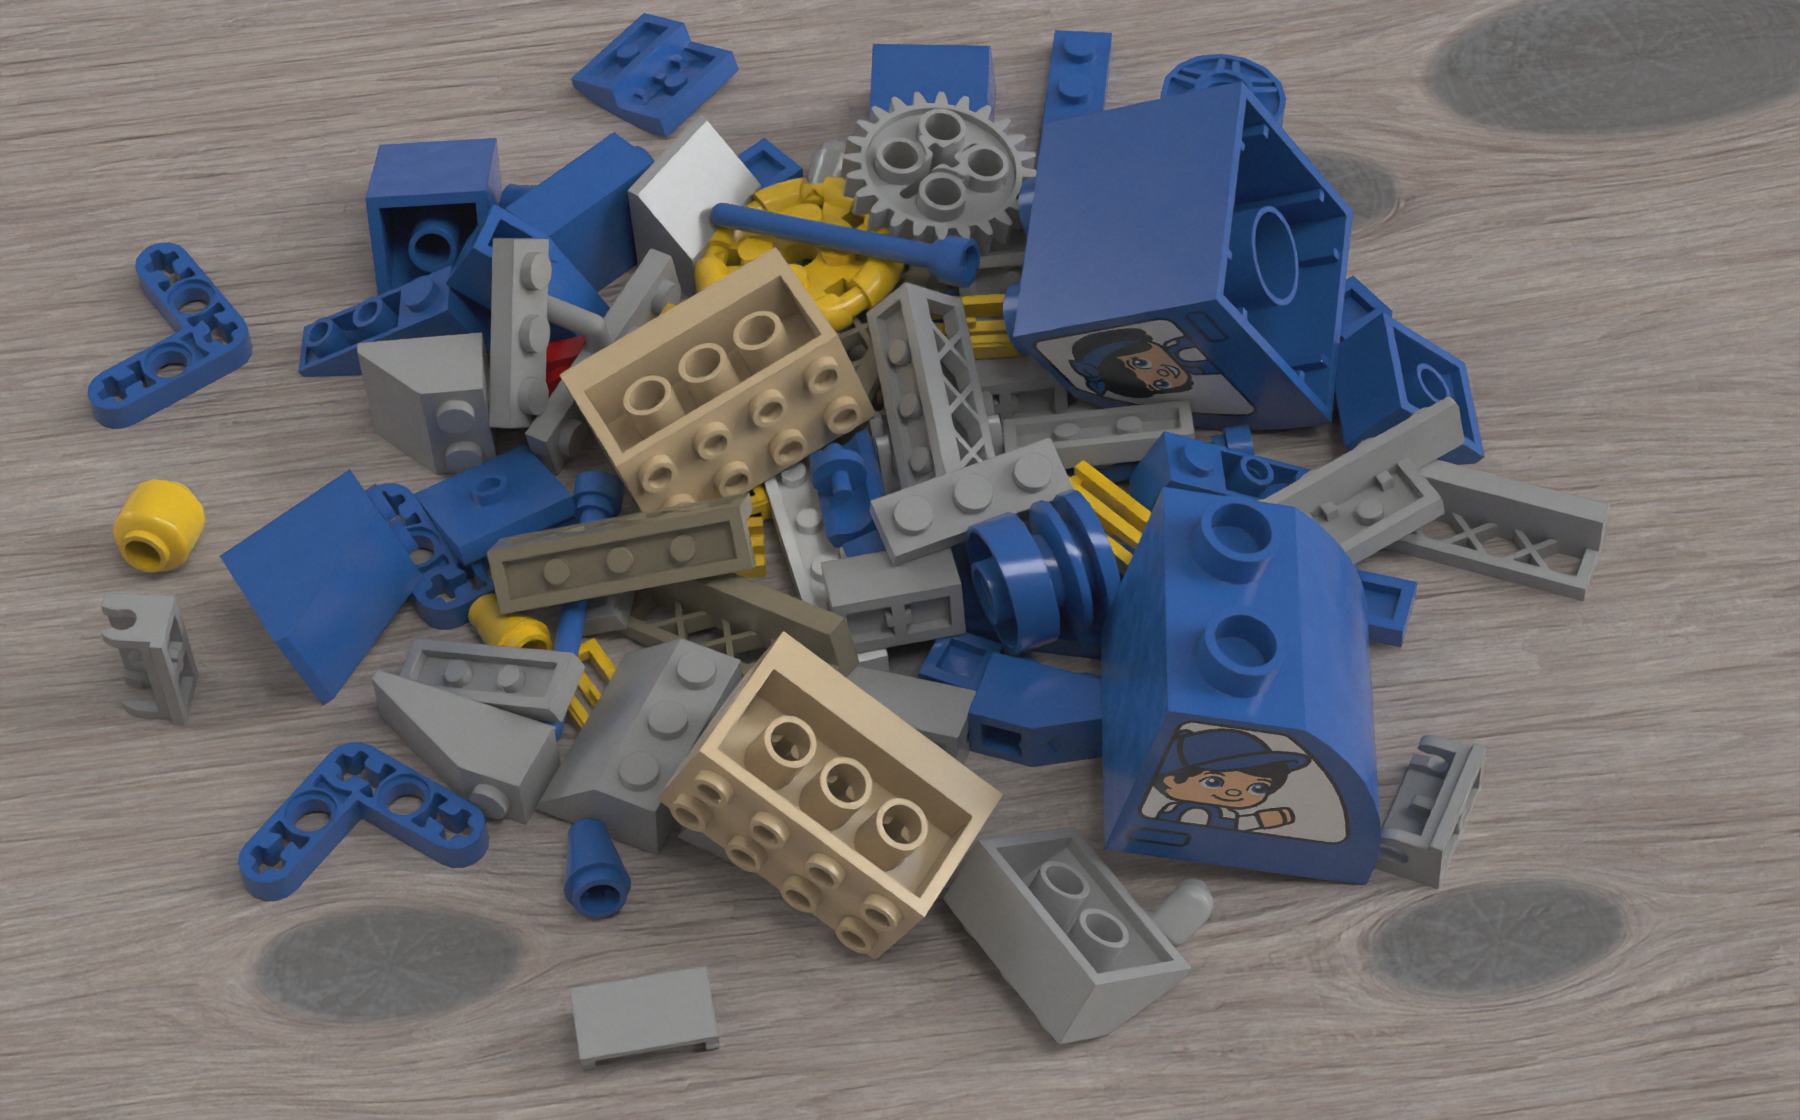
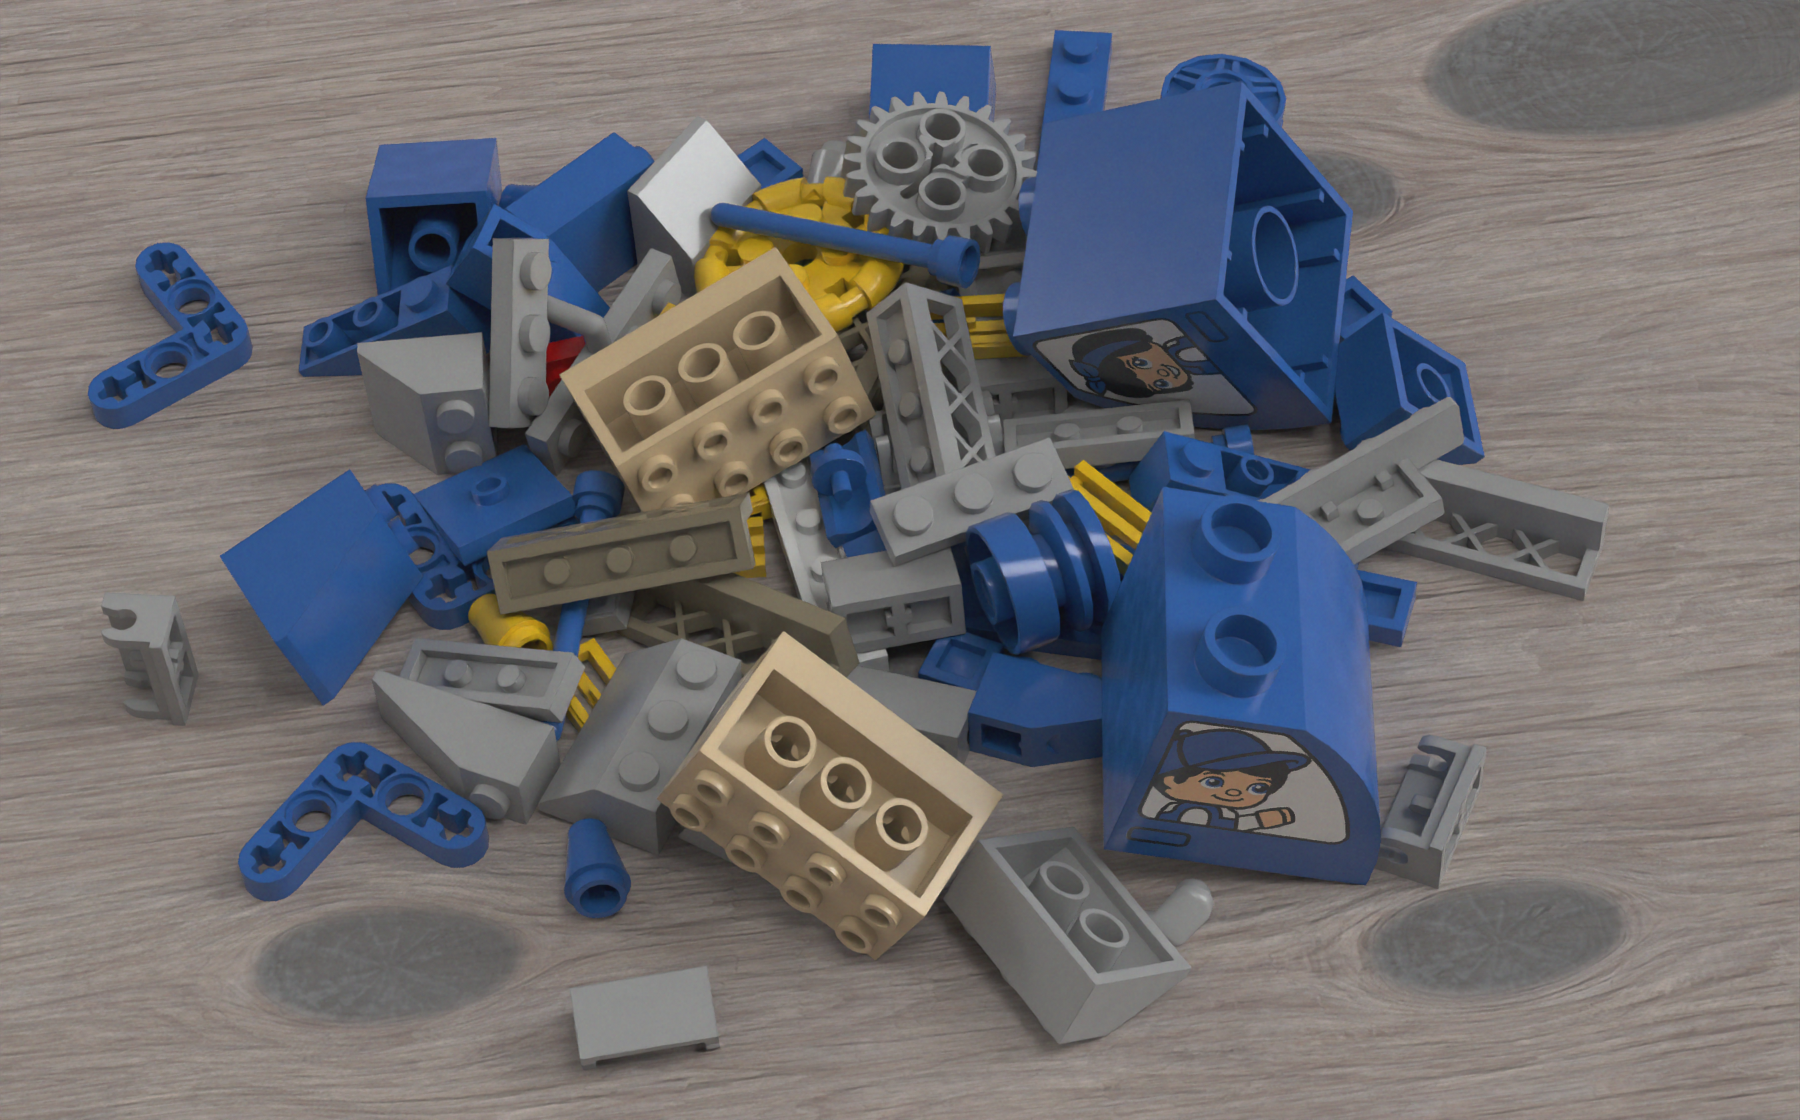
yellow head [112,479,206,573] -> none
blue slope [571,13,739,137] -> none

